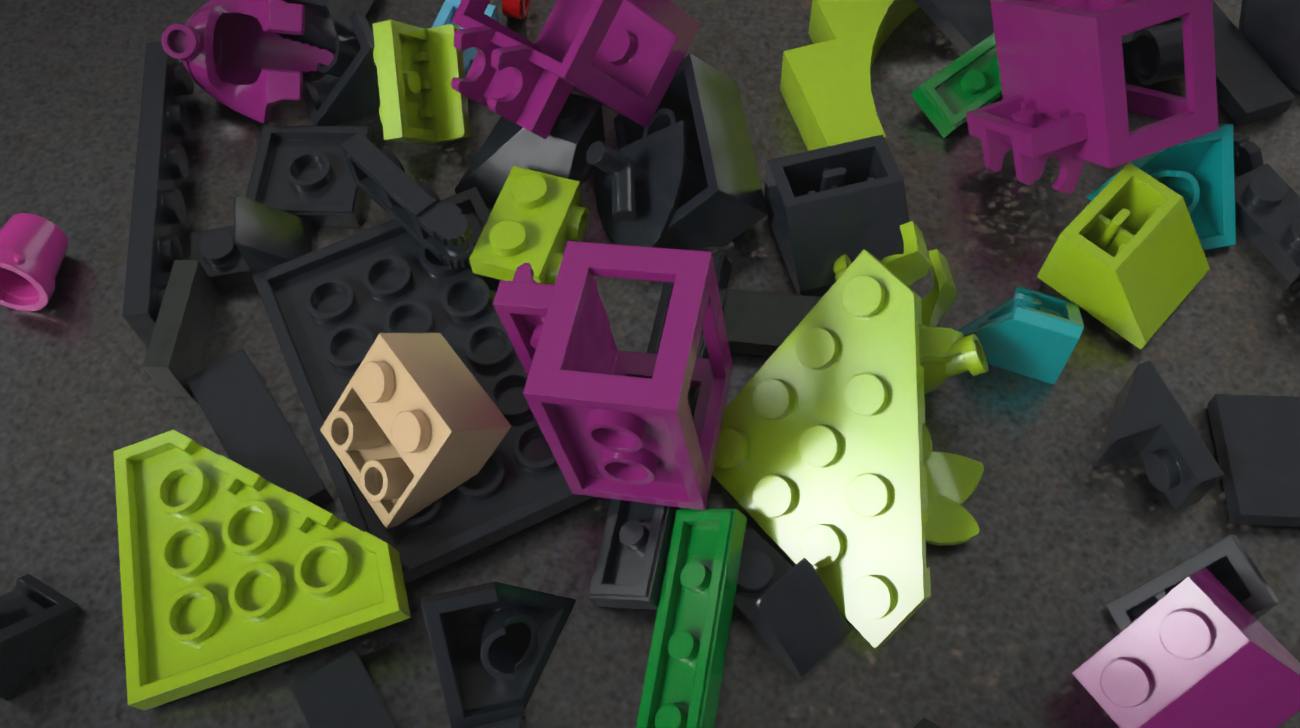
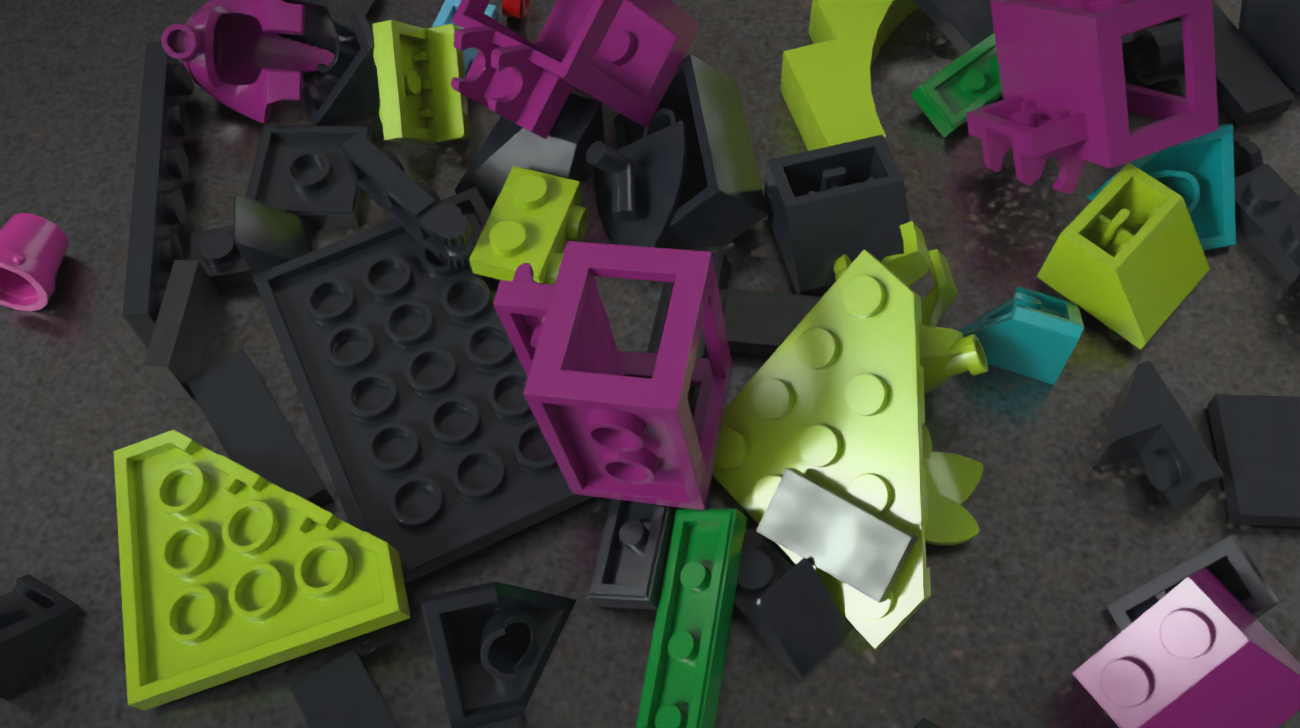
tan slope [320,333,512,528] -> none
none -> tile [756,468,918,603]

